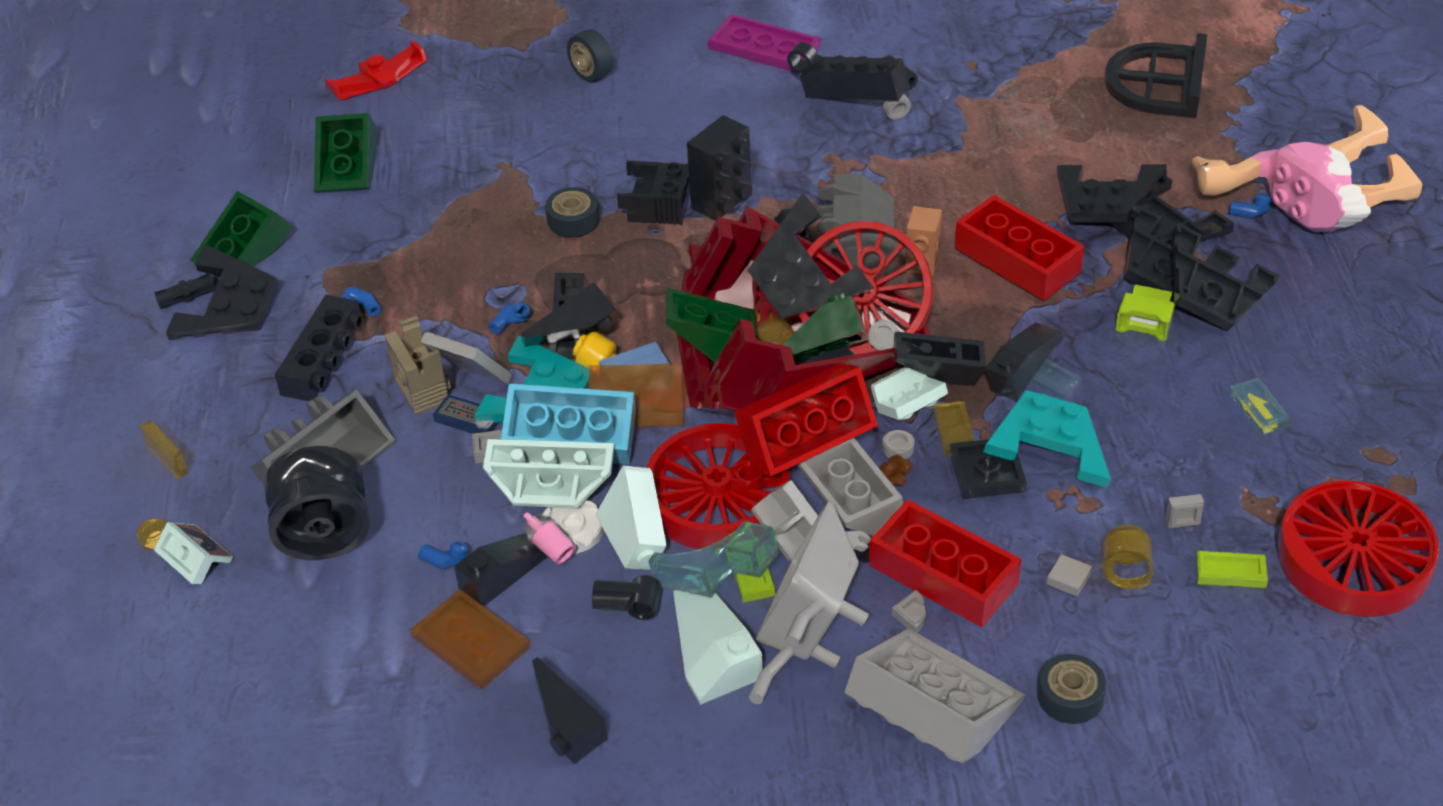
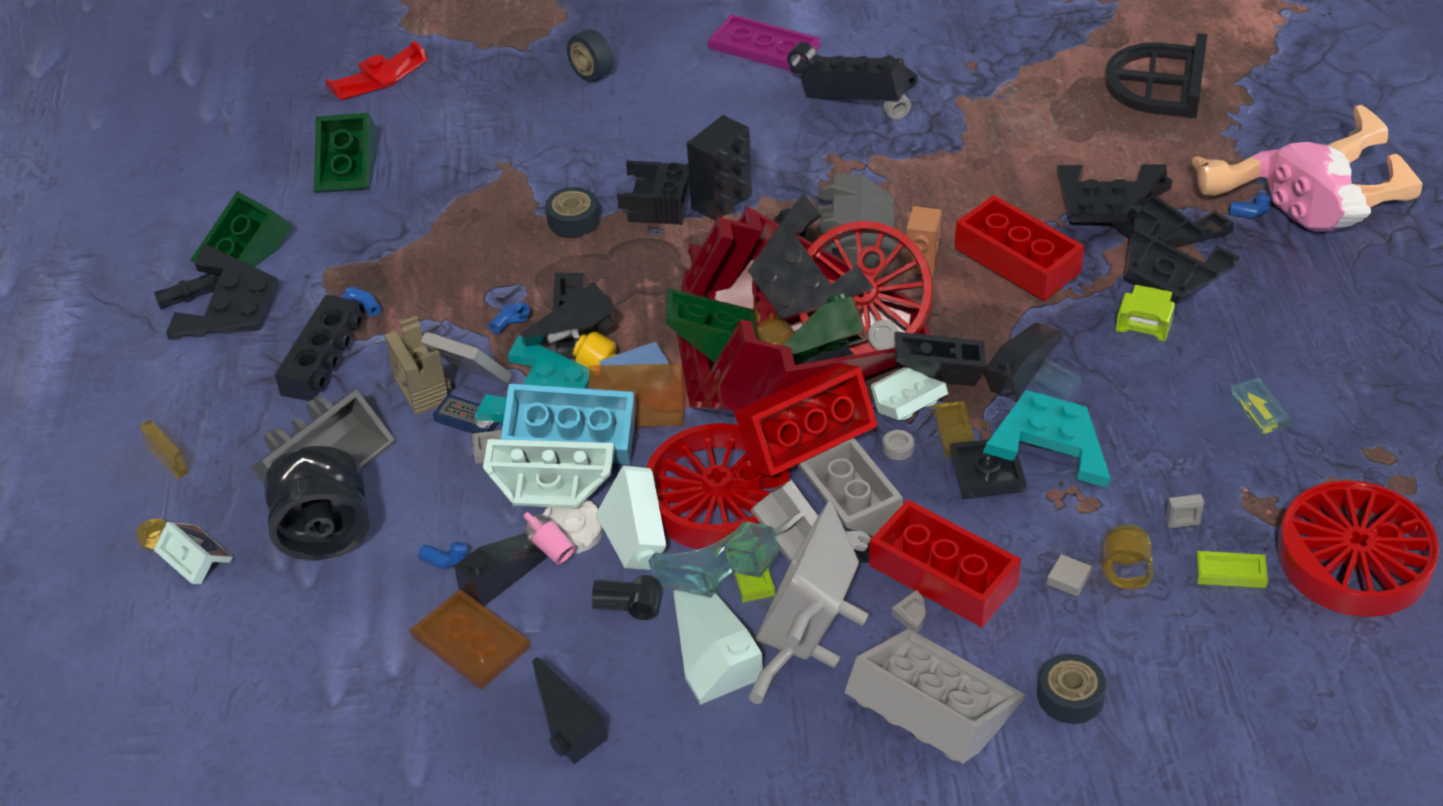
reddish brown plant [879,454,913,487] -> none
black wing [1172,223,1280,331] -> none

